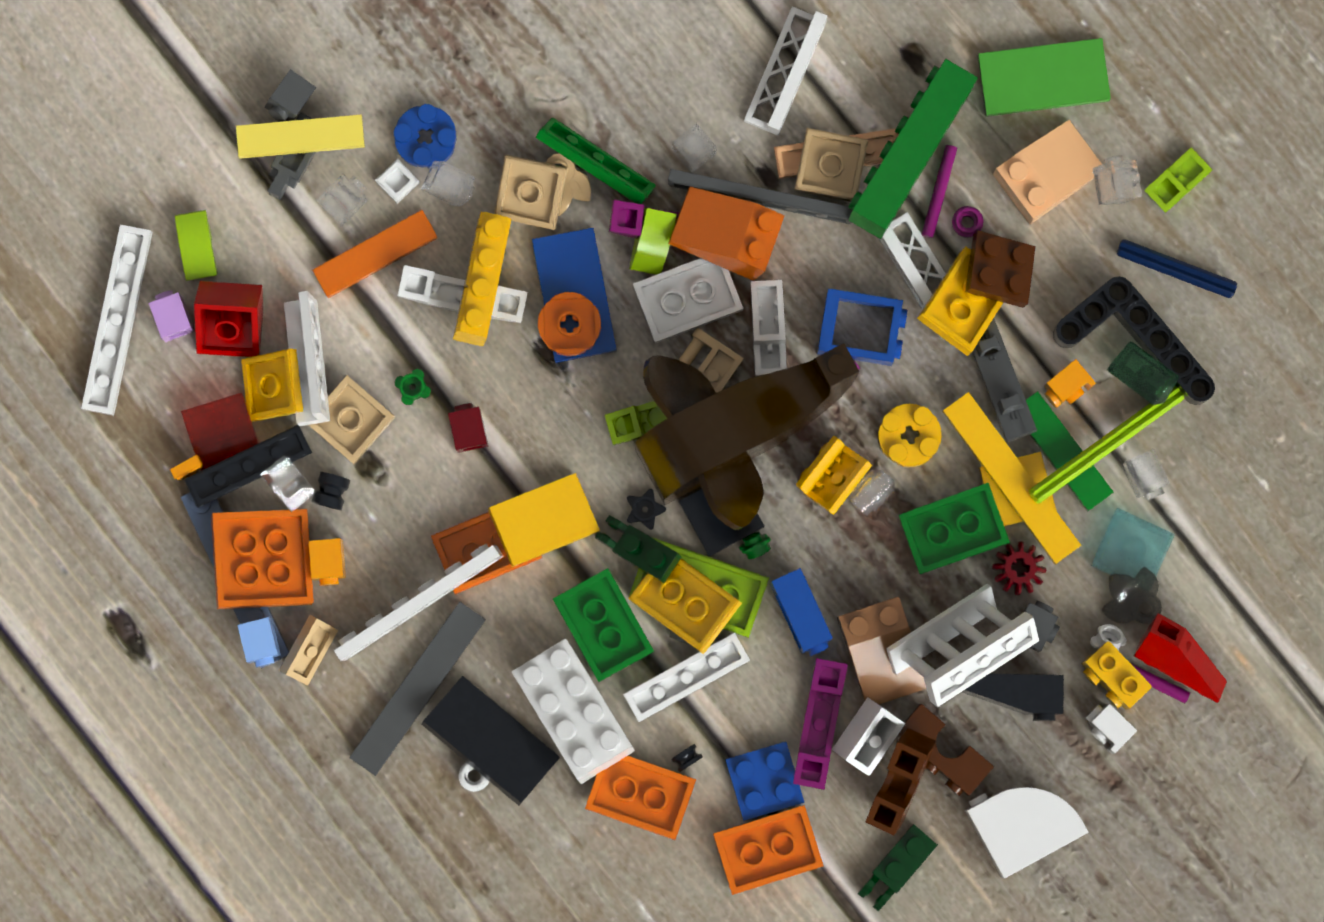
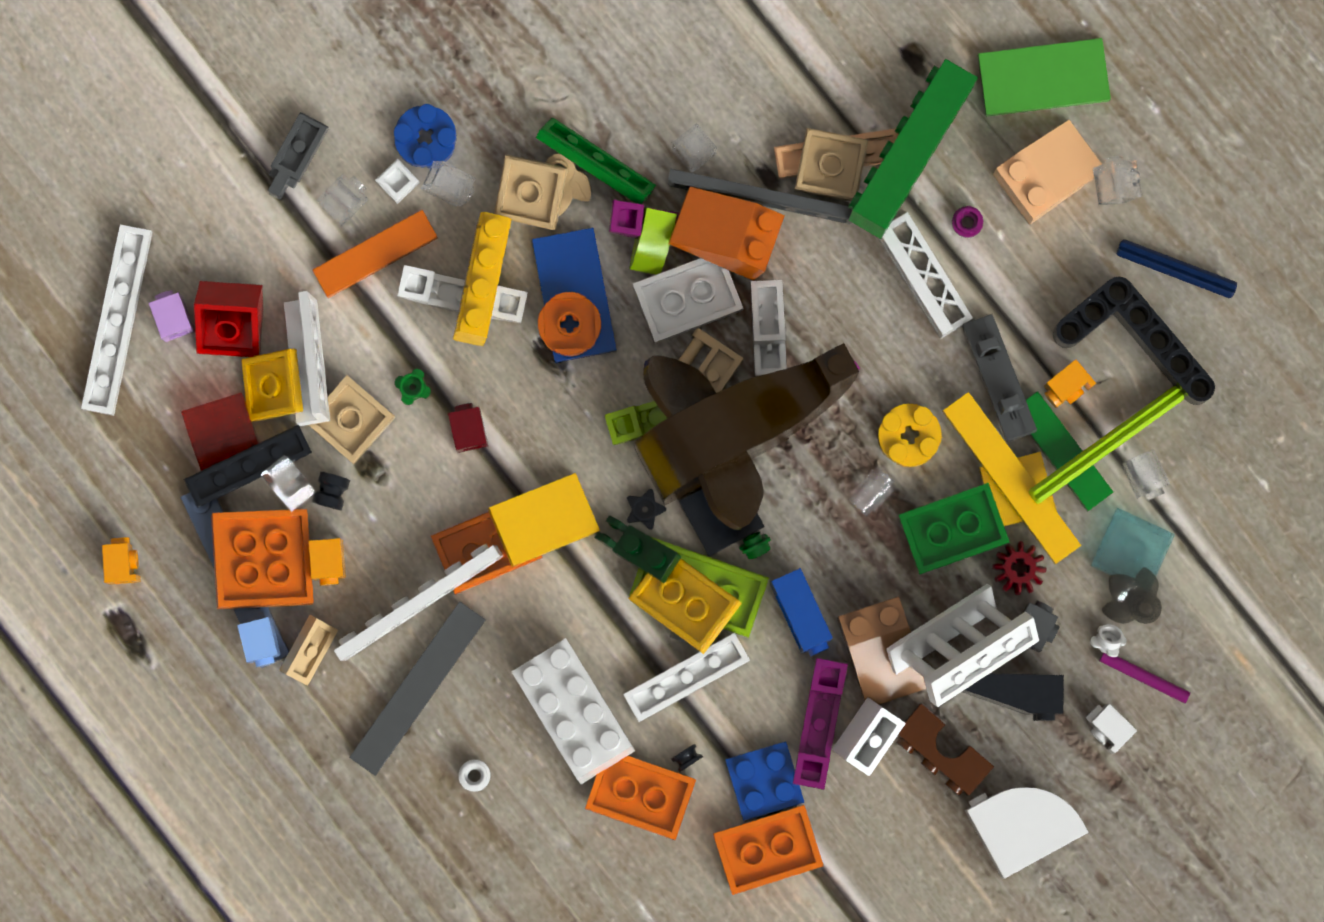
light orange tile [170,455,203,480] -> none
lime slope [175,210,218,281] -> none
light yellow tile [236,114,365,159] -> none
dark grey brick [264,69,316,122] -> none
black tile [421,676,560,806] -> none
green plate [553,568,654,682] -> none
white fence [744,6,827,136] -> none
yellow bracket [796,436,872,515] -> none
blue window [817,288,908,366] -> none
dark green hinge [857,824,938,911] -> none
reddish brown arch [865,728,937,836] -> none
yellow tile [917,246,1003,356] -> none
magenta bar [921,145,958,238] -> none
reddish brown plate [965,230,1036,308] -> none
yellow bracket [1081,641,1152,710] -> none
clear green slope [1107,342,1179,405] -> none
red slope [1134,613,1227,703] -> none
lime slope [1144,147,1213,213] -> none
none -> light orange brick [102,537,141,585]

